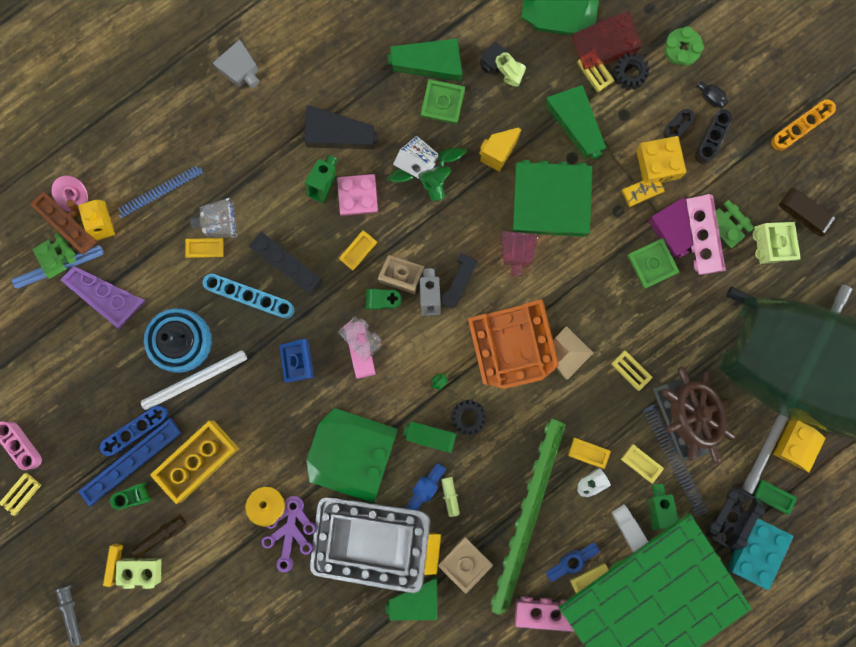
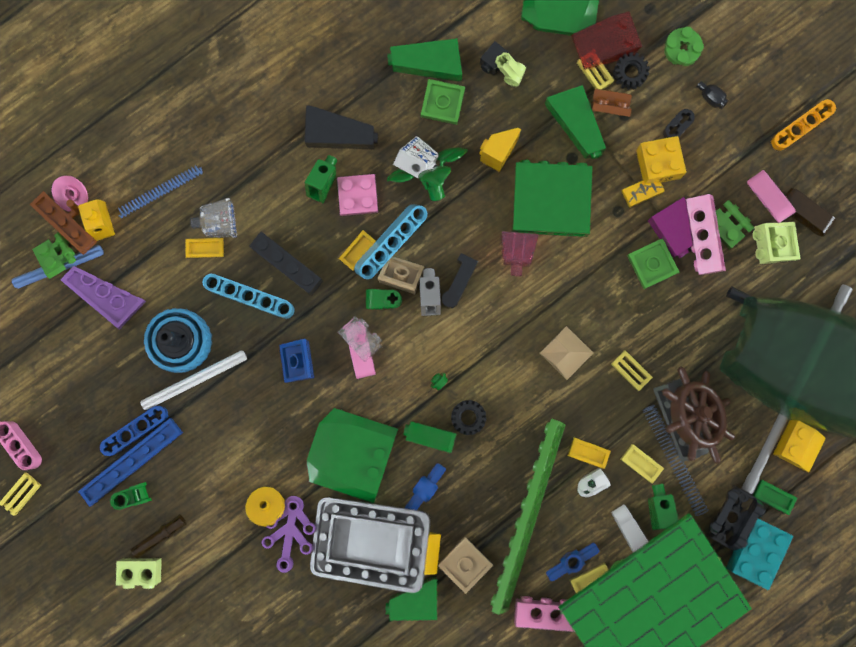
dark grey pin [53,584,83,647] -> none
yellow tile [103,543,123,587] -> none
yellow brick [150,421,239,504] -> none
light grey torso [213,40,259,88] -> none
yellowish green axle [441,477,459,517] -> none
orange wedge [468,299,559,389] -> none
black beam [695,109,732,164] -> none
none -> medium azure beam [354,204,427,279]
none -> dark orange bracket [591,89,632,117]
none -> bright pink beam [747,170,796,223]

